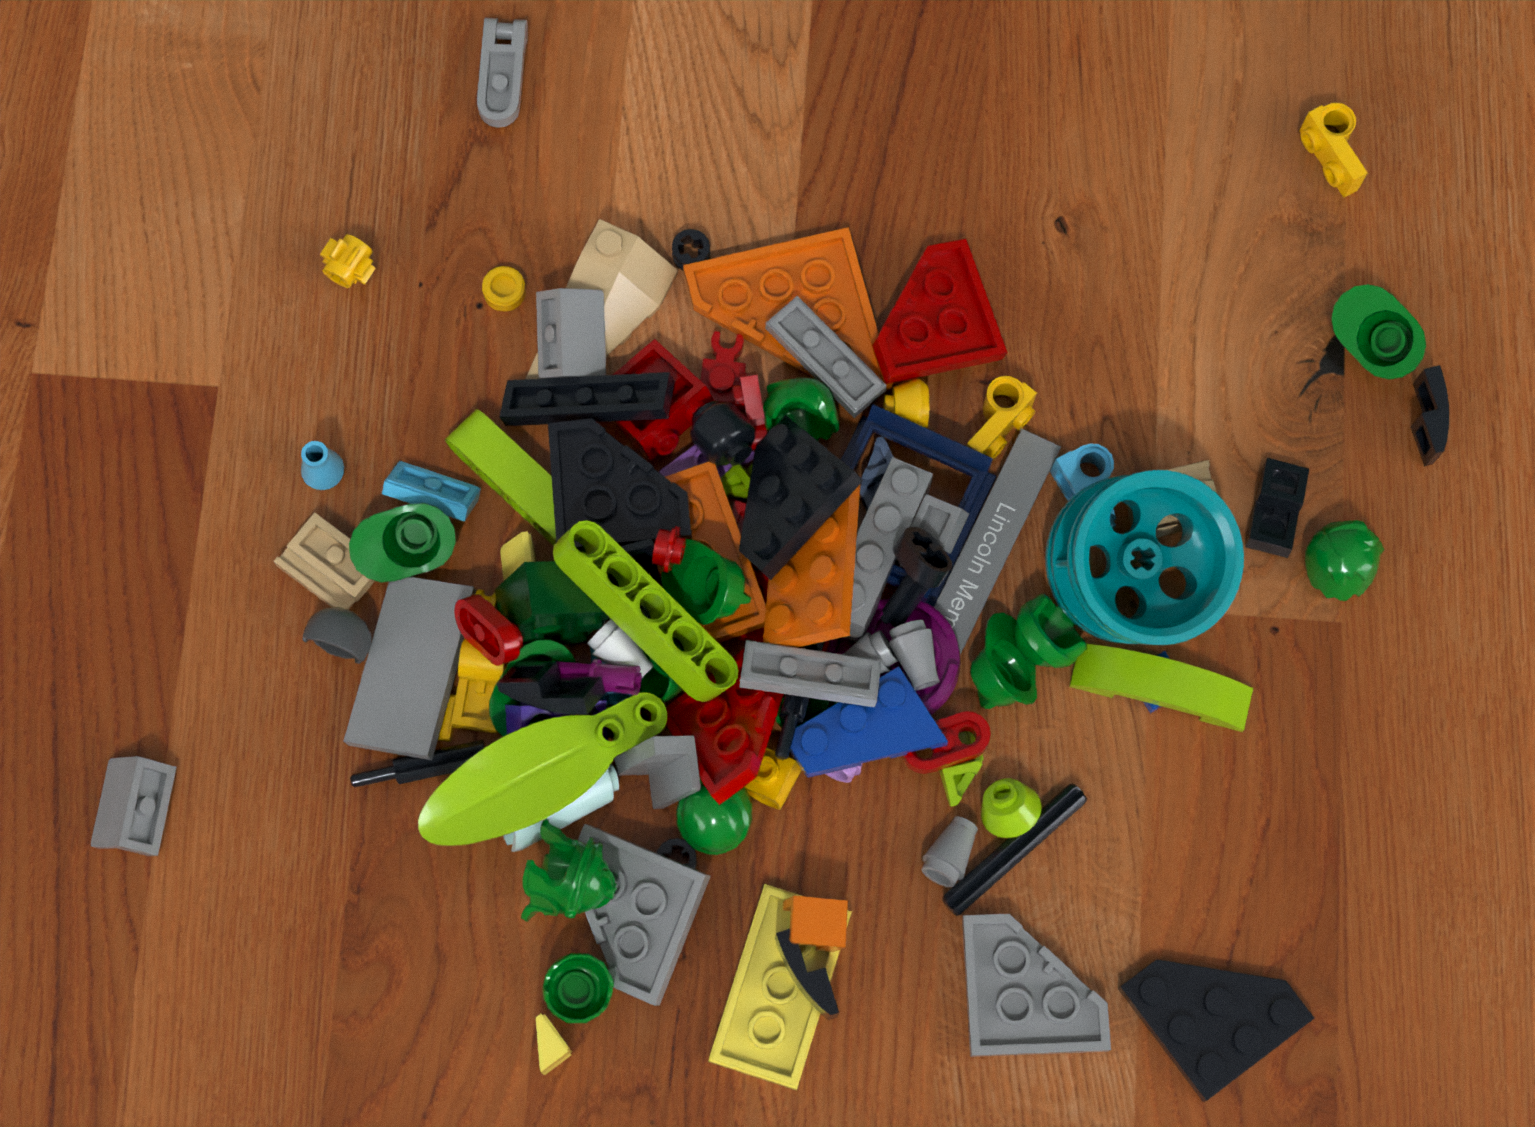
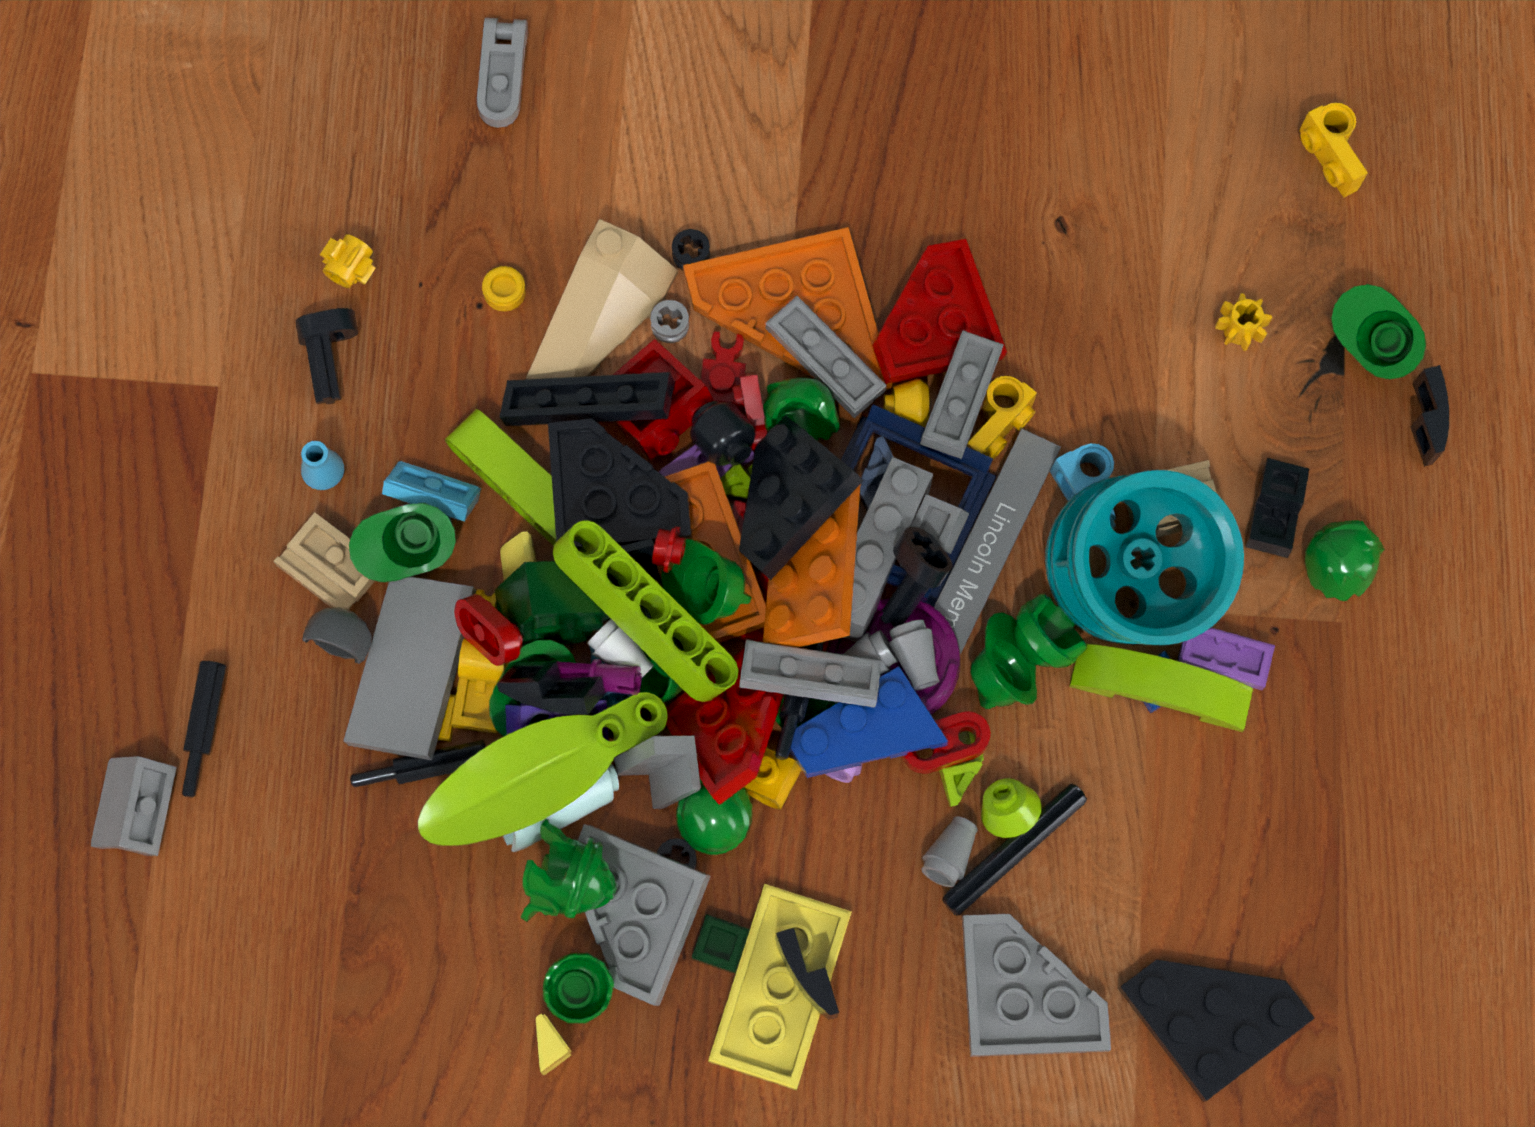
light grey panel [536,288,606,379] -> none
orange panel [783,896,848,952] -> none
none -> black axle [182,661,227,798]
none -> black piece [295,308,358,405]
none -> light grey bush [650,300,689,343]
none -> dark green tile [691,914,750,974]
none -> light grey tile [920,330,1004,459]
none -> medium lavender plate [1177,627,1275,690]
none -> yellow gear [1215,293,1272,351]

